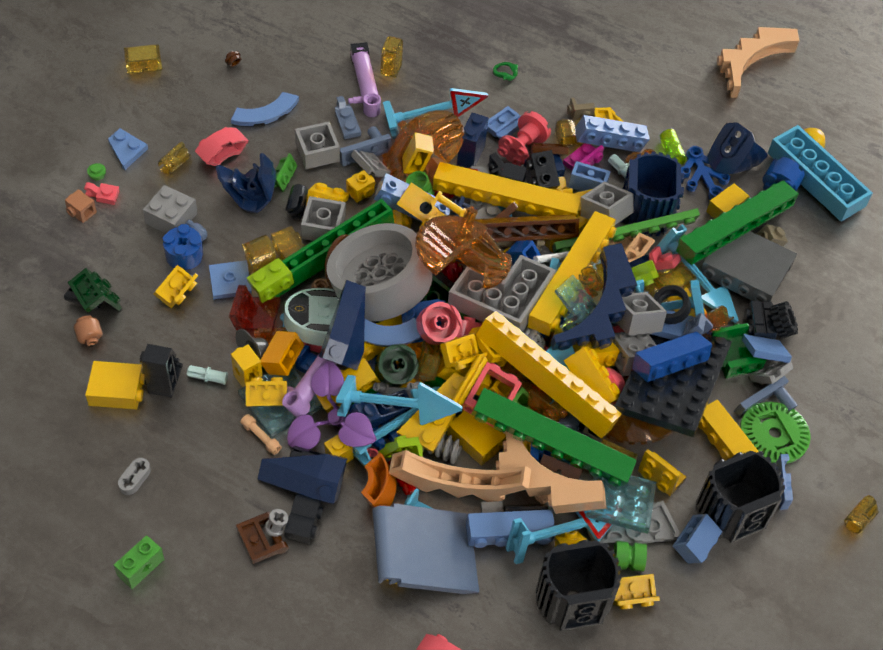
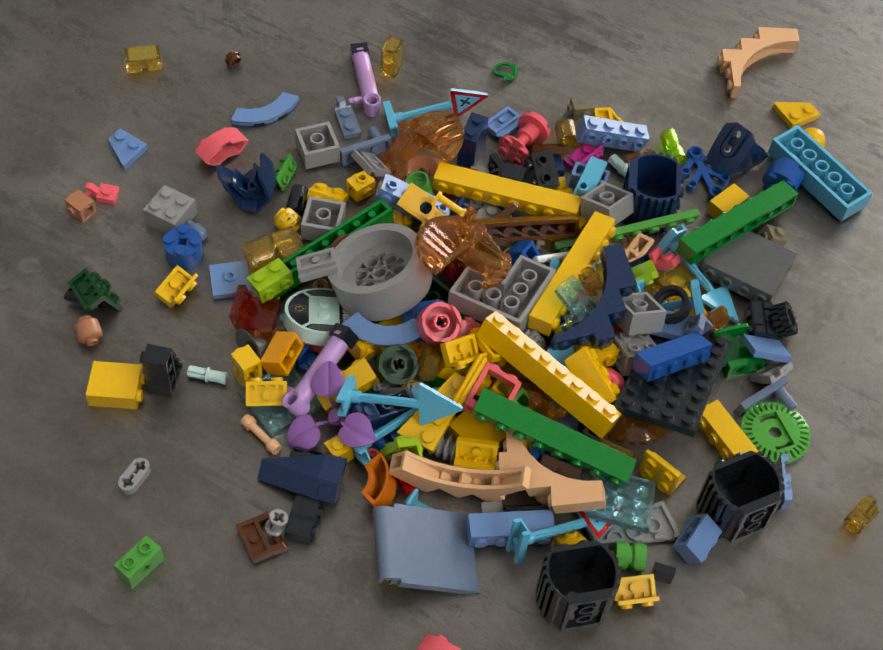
bright green plate [87,163,106,181] -> none
clear yellow arm [158,142,192,175] -> none
dark blue wedge [318,280,366,370] -> none
yellow brick [402,132,433,174] -> none
none -> yellow head [274,207,301,235]
none -> light grey plate [296,247,339,283]
none -> yellow bracket [453,436,499,470]
none -> medium azure piece [573,156,608,208]
none -> black tile [651,562,676,584]
none -> yellow wing [772,102,821,128]

